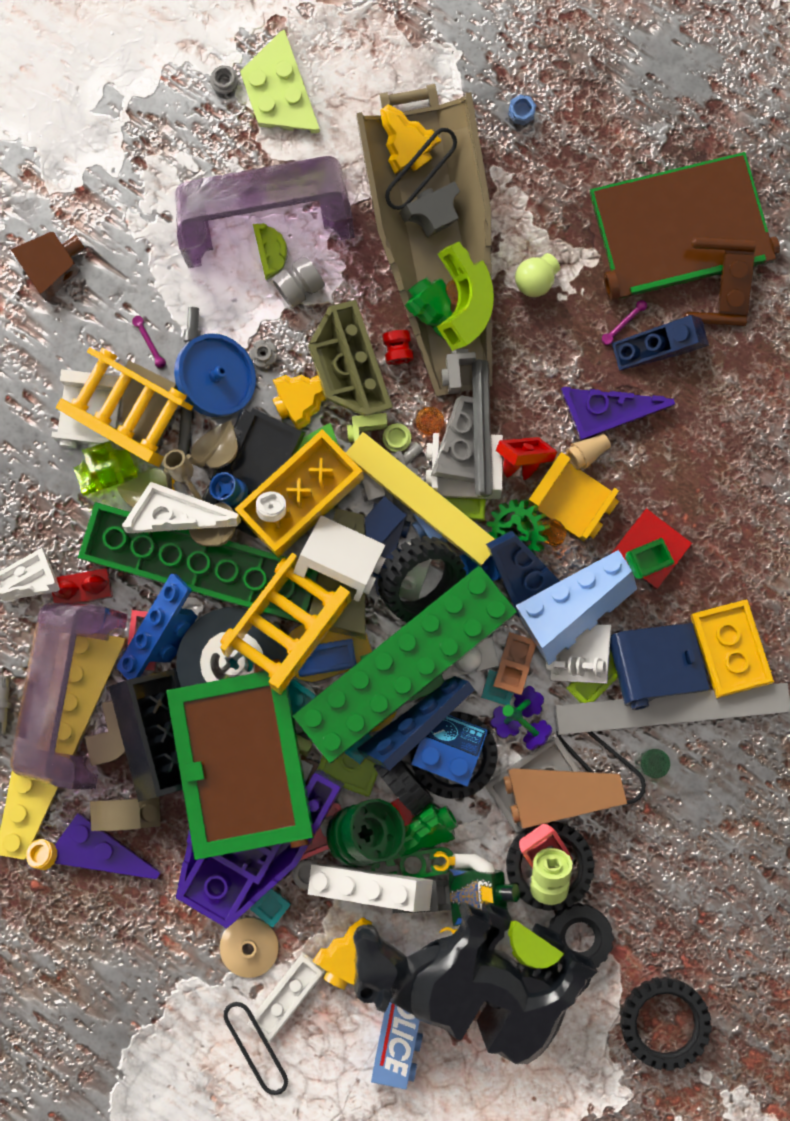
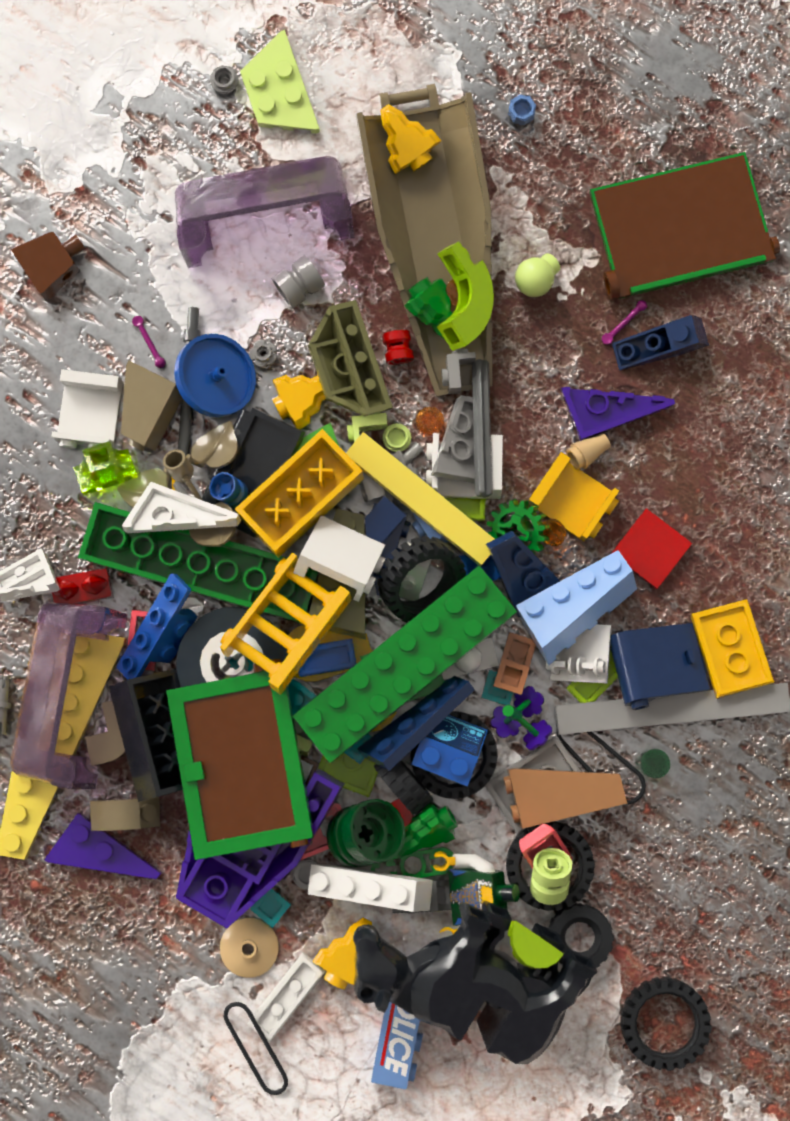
yellow tile [26,839,57,870] -> none
yellow fence [56,347,194,467] -> none
lime tile [253,223,287,280] -> none
white tile [256,492,286,522] -> none
black piece [385,128,457,210] -> none
dark grey brick [399,182,460,237] -> none
red tile [495,437,557,480] -> none
green tile [625,538,675,579] -> none
reddish brown plate [684,237,756,326] -> none

